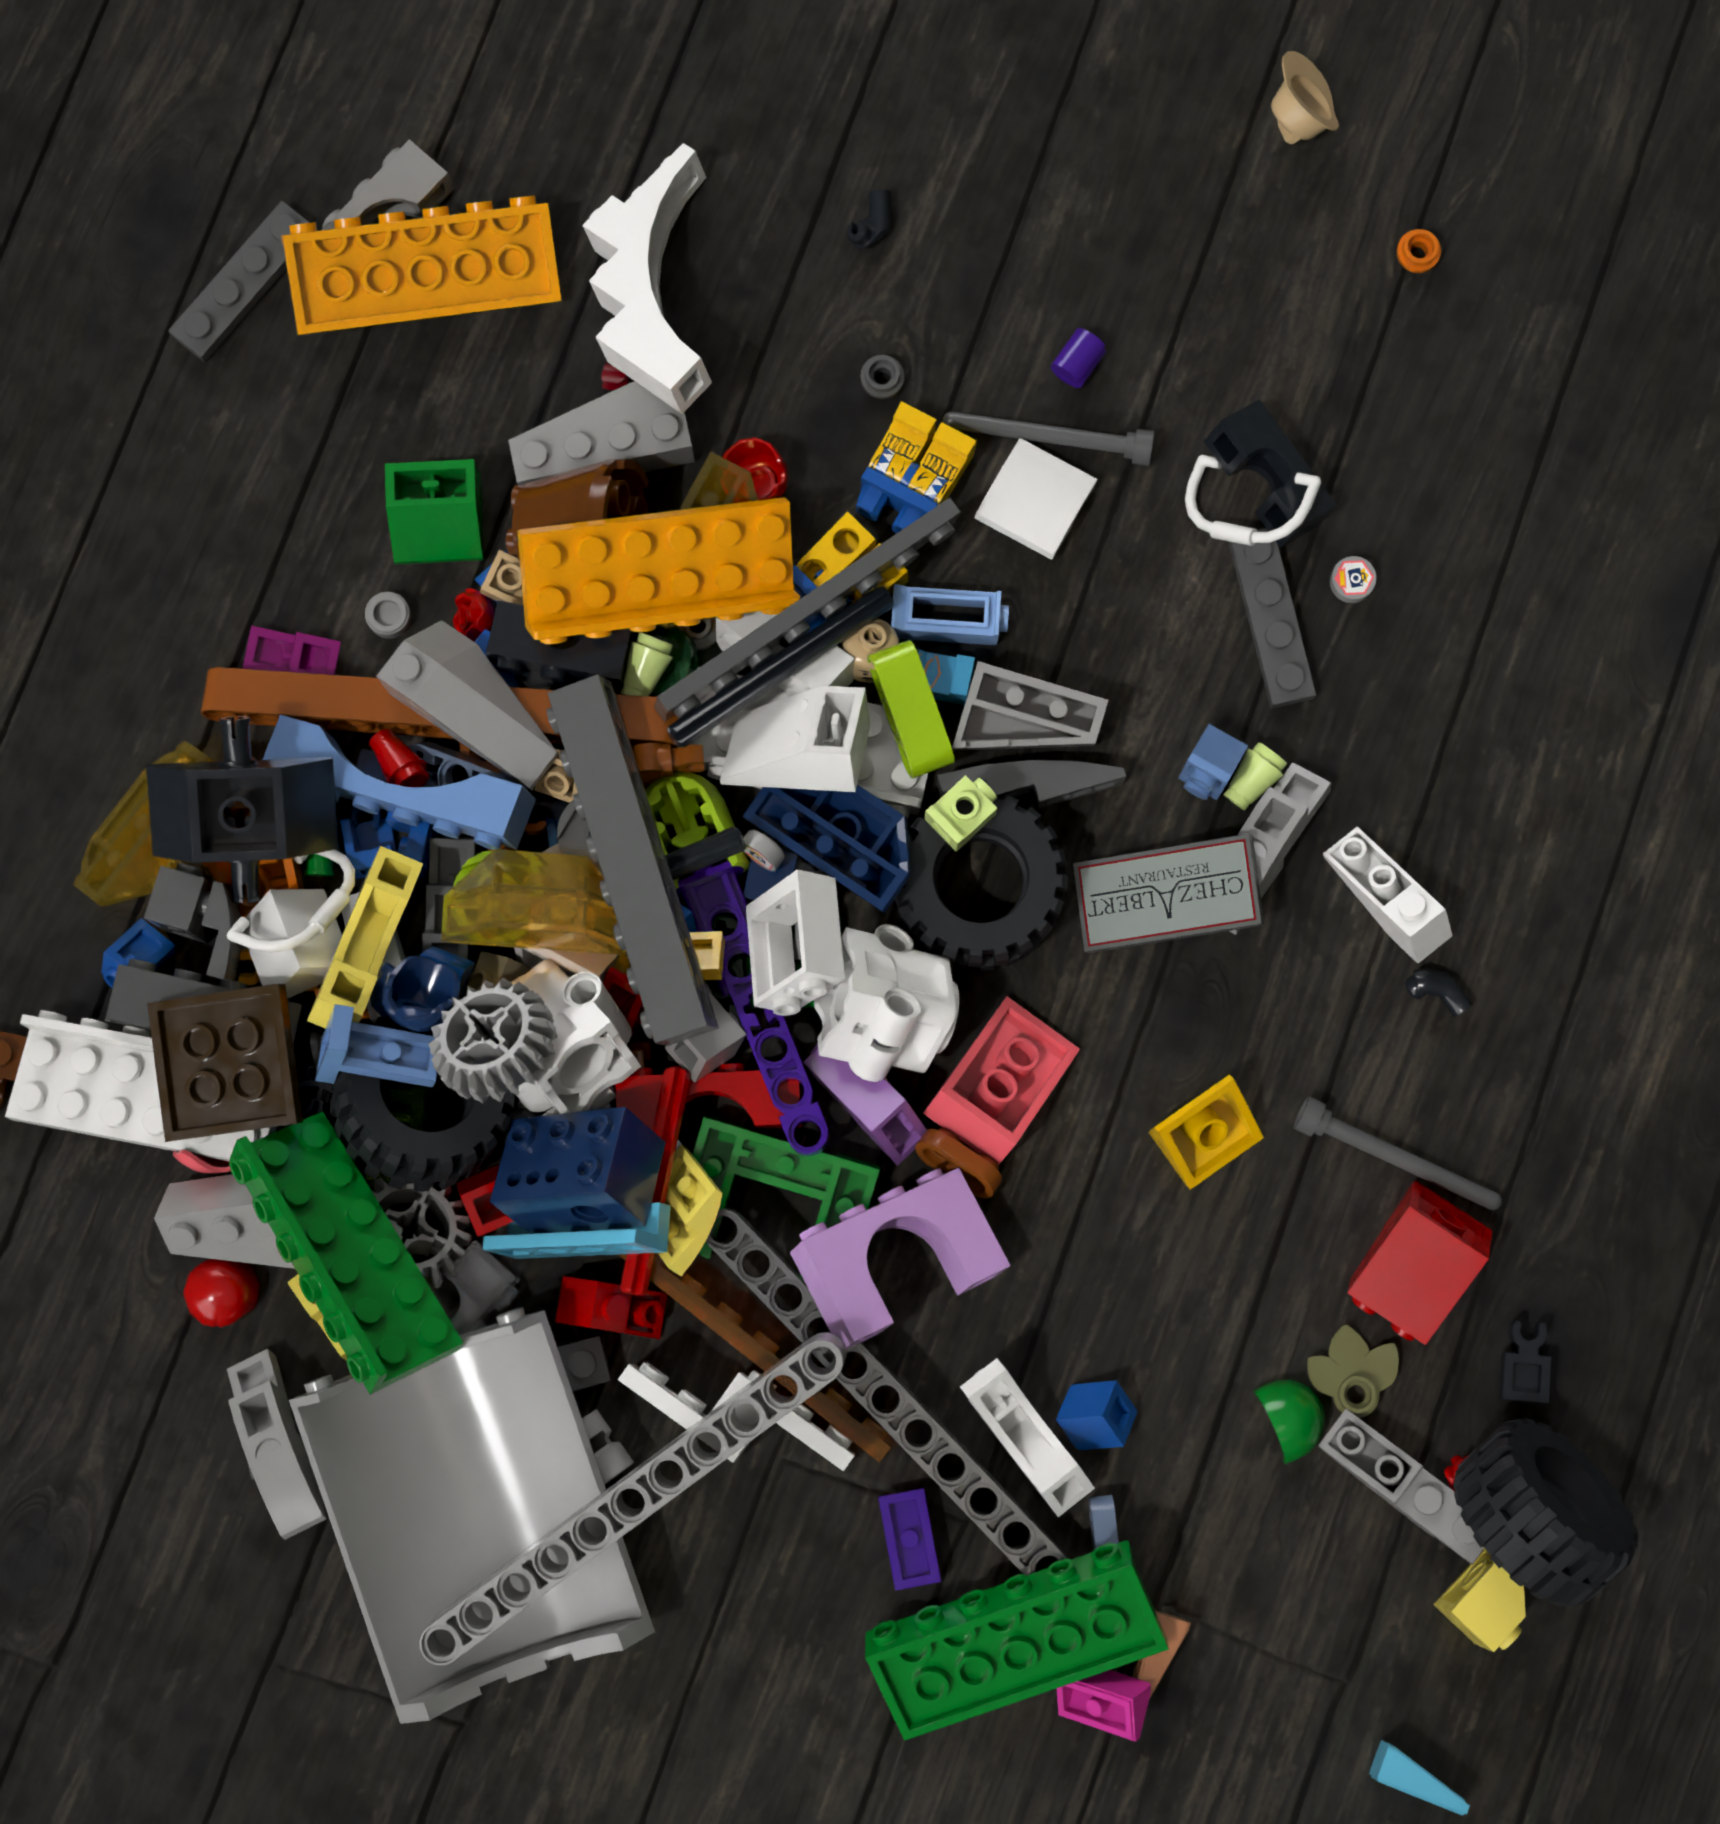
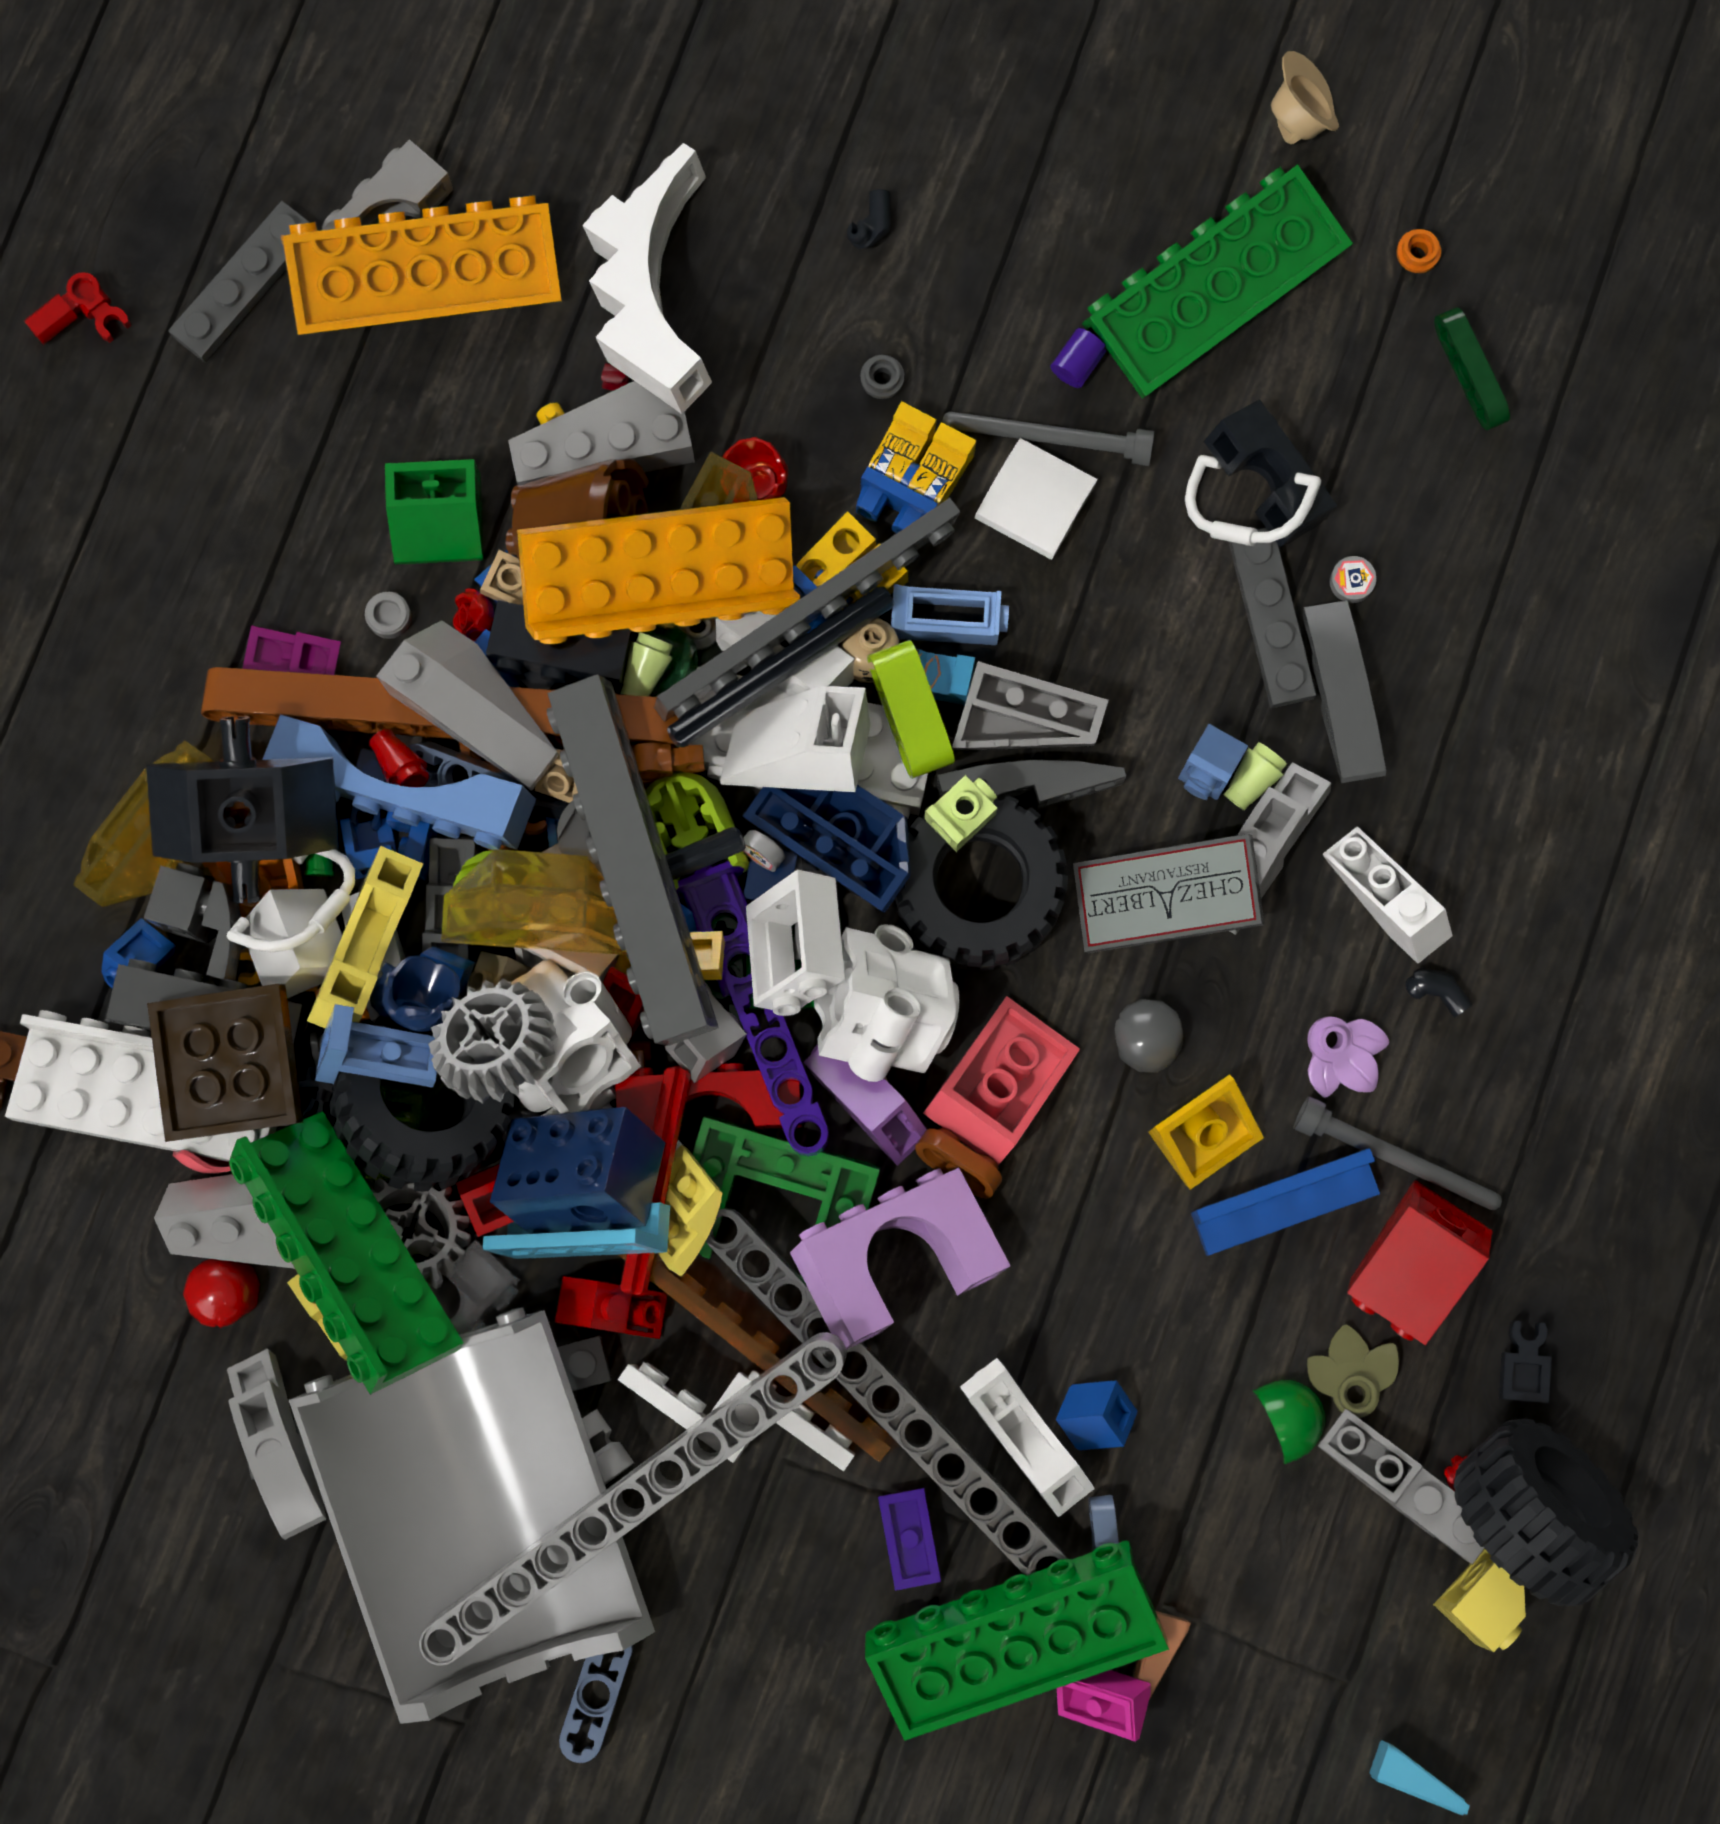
none -> red bar [24,272,131,345]
none -> yellow hand [537,403,565,425]
none -> sand blue beam [559,1645,633,1763]
none -> green bracket [1081,165,1353,399]
none -> dark grey hair [1114,999,1183,1073]
none -> blue fence [1191,1148,1380,1256]
none -> dark grey slope [1303,600,1386,783]
none -> lavender plate [1307,1016,1389,1098]
none -> dark green beam [1434,307,1510,430]

